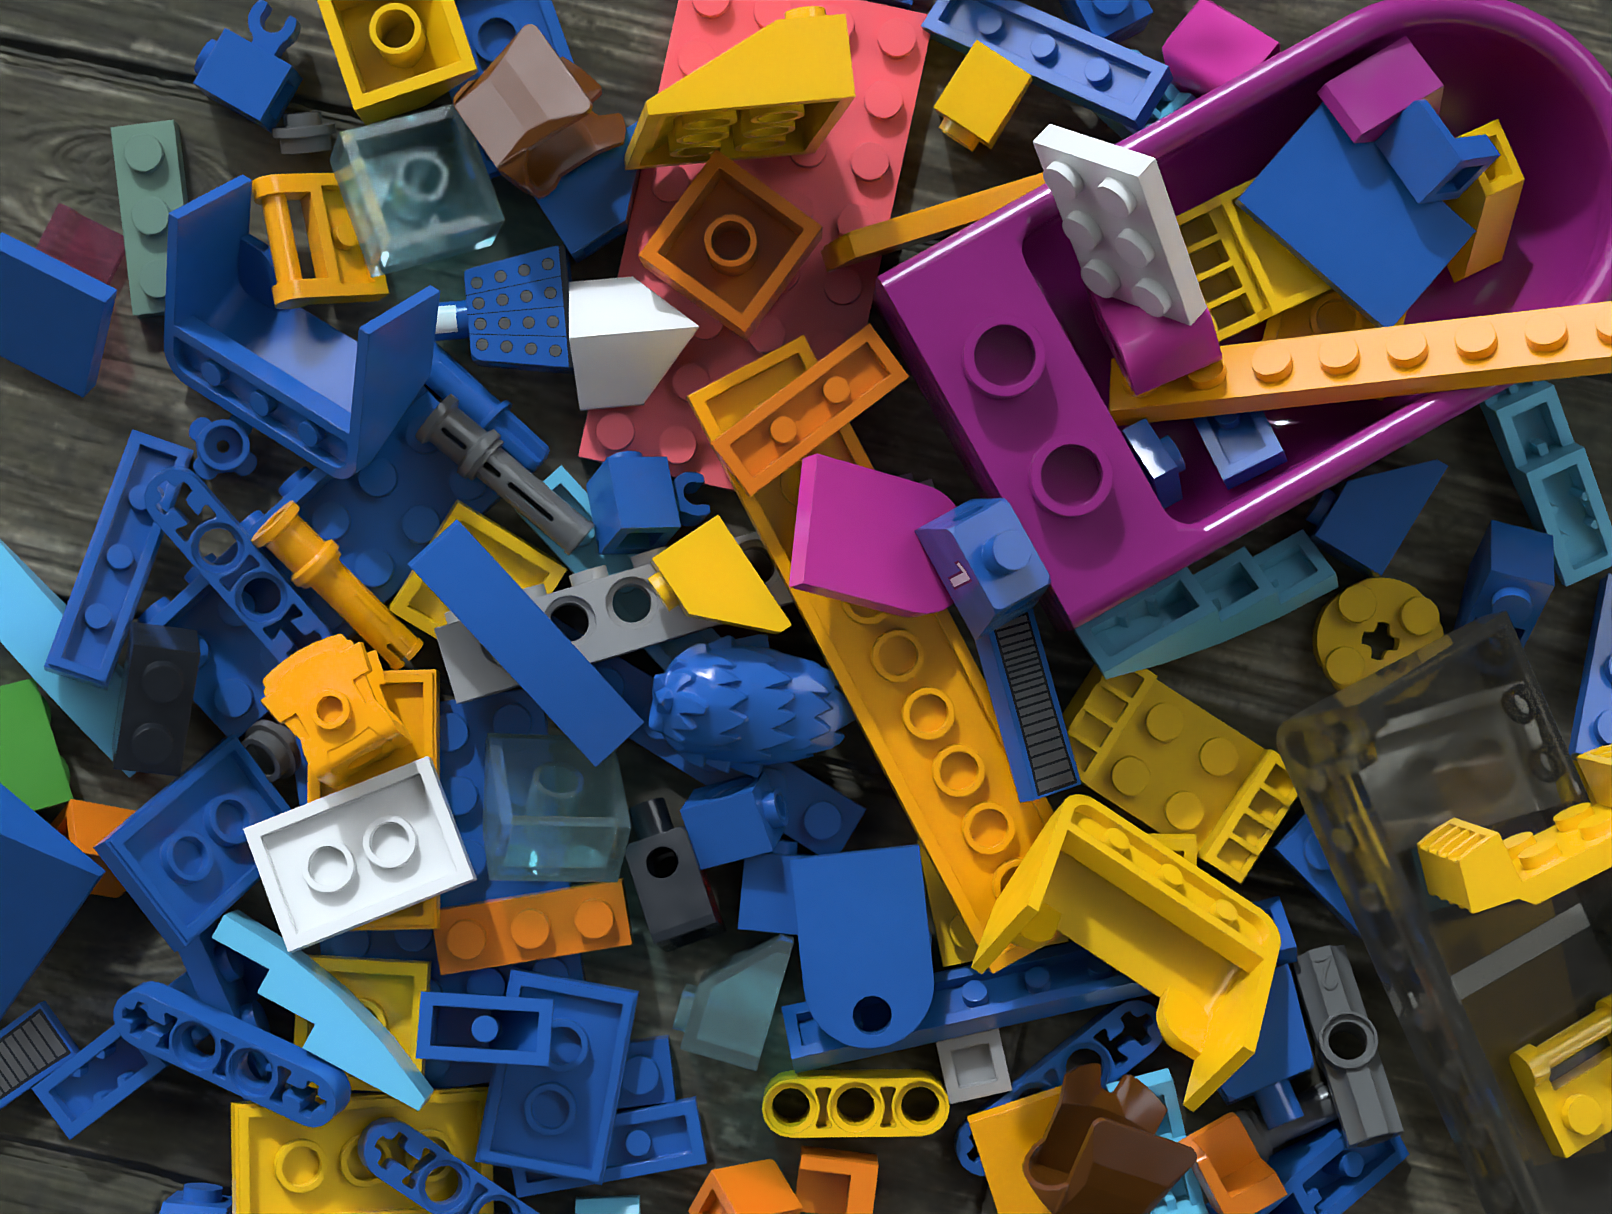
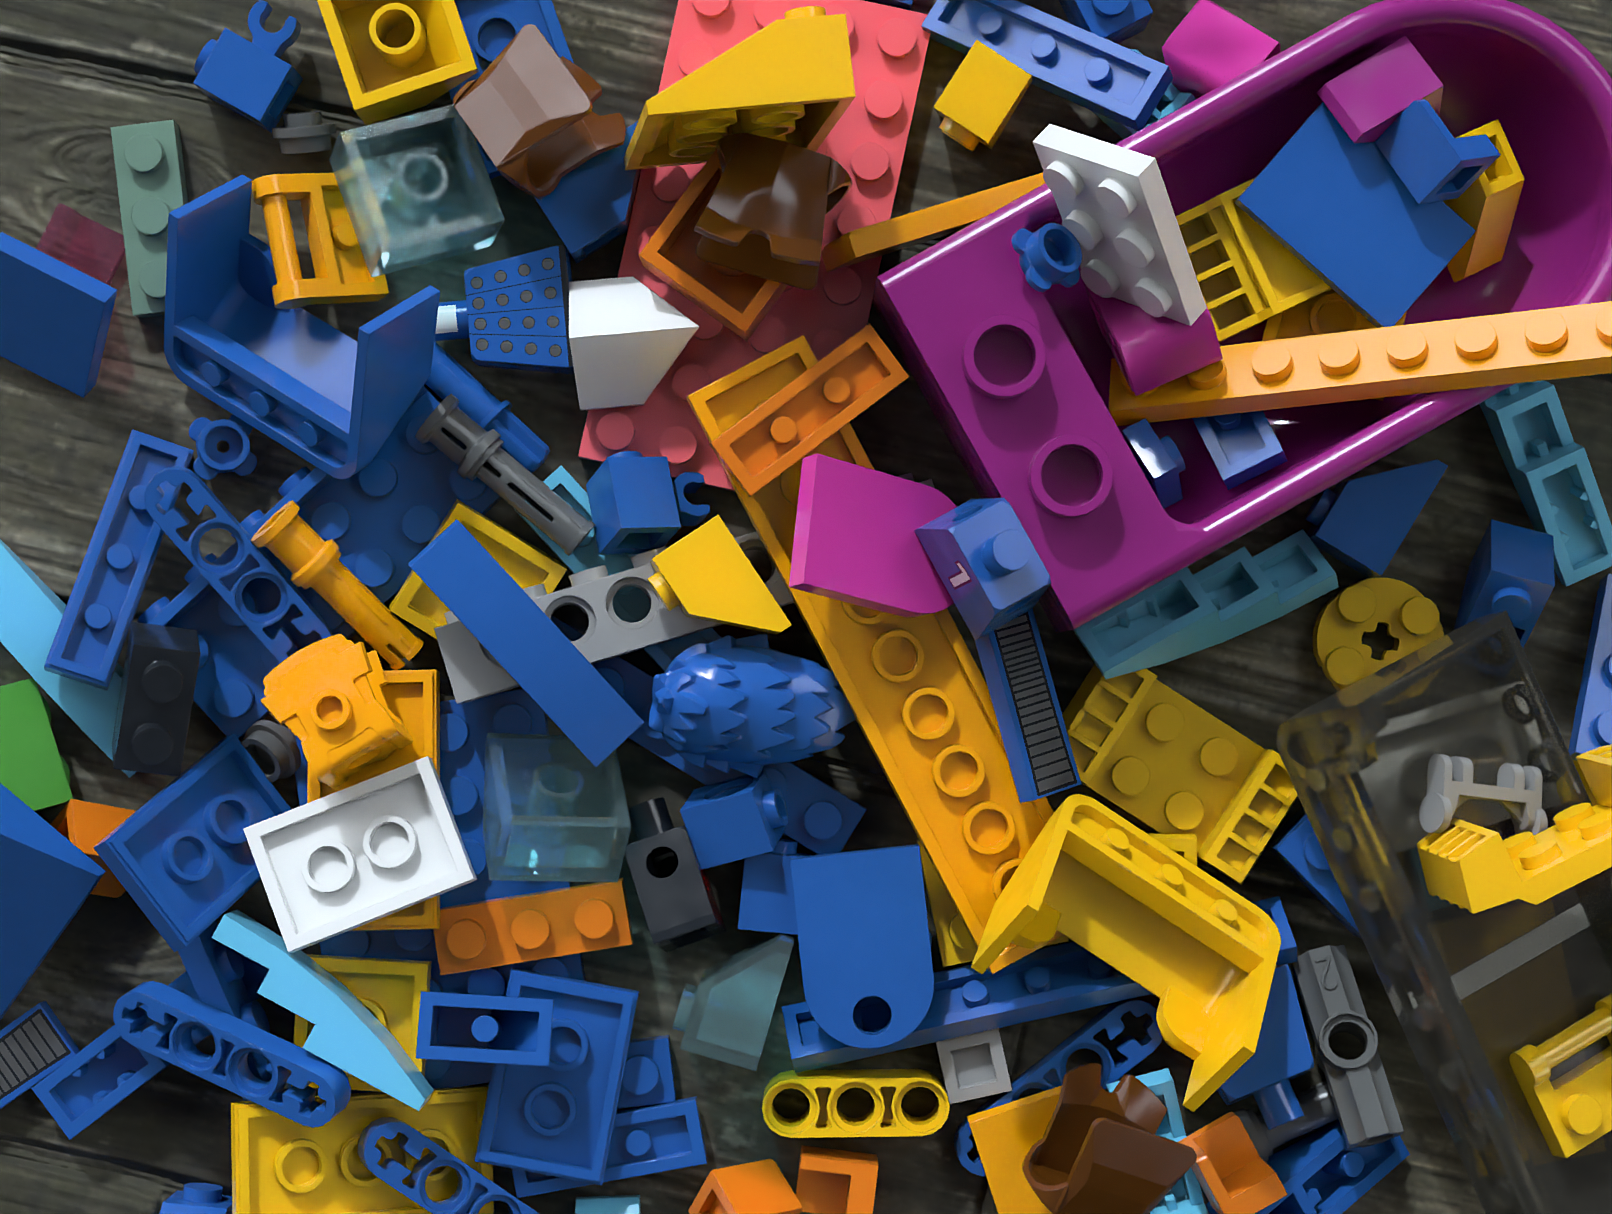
none -> reddish brown piece [694,132,852,290]
none -> blue plate [1012,223,1082,292]
none -> light grey piece [1419,754,1548,835]

